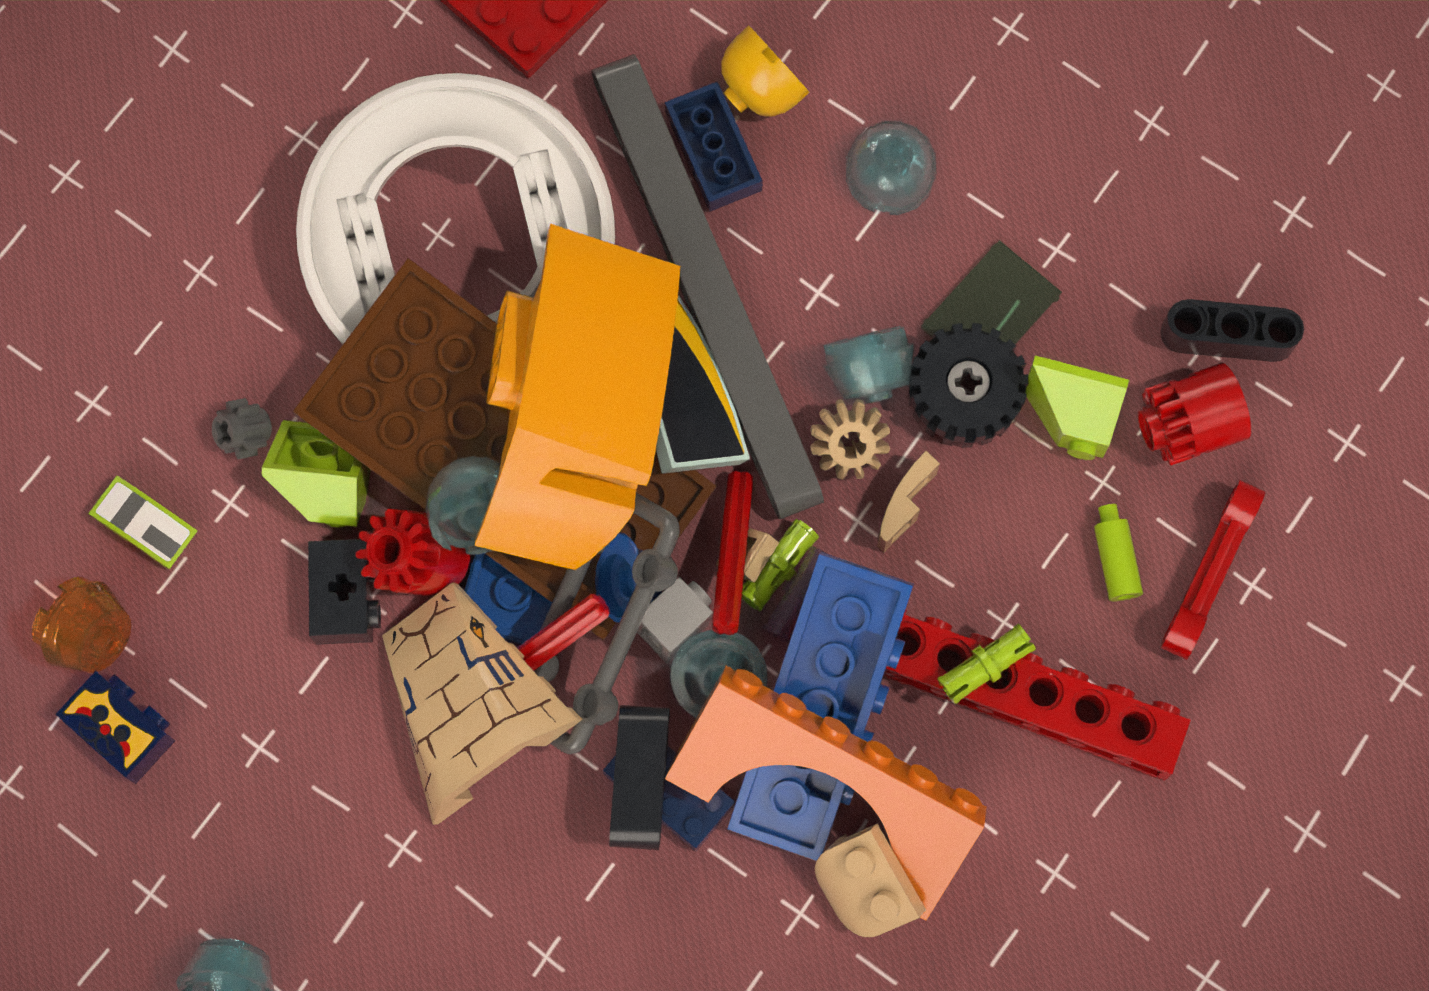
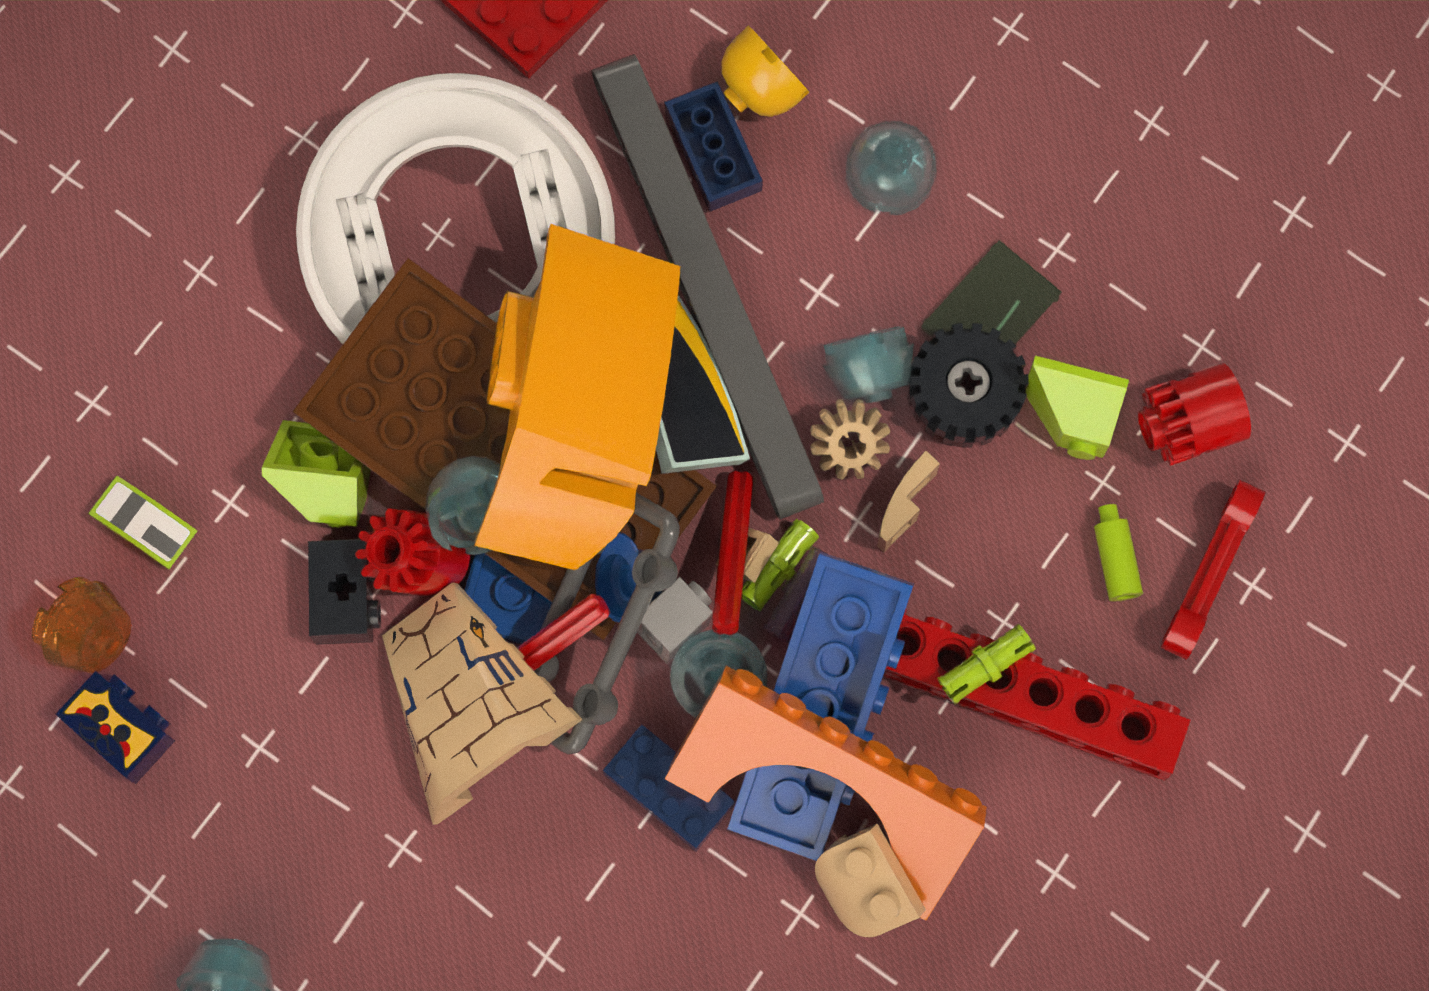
dark grey gear [212,398,272,459] -> none
black beam [609,705,670,850] -> none
black beam [1160,299,1304,362] -> none

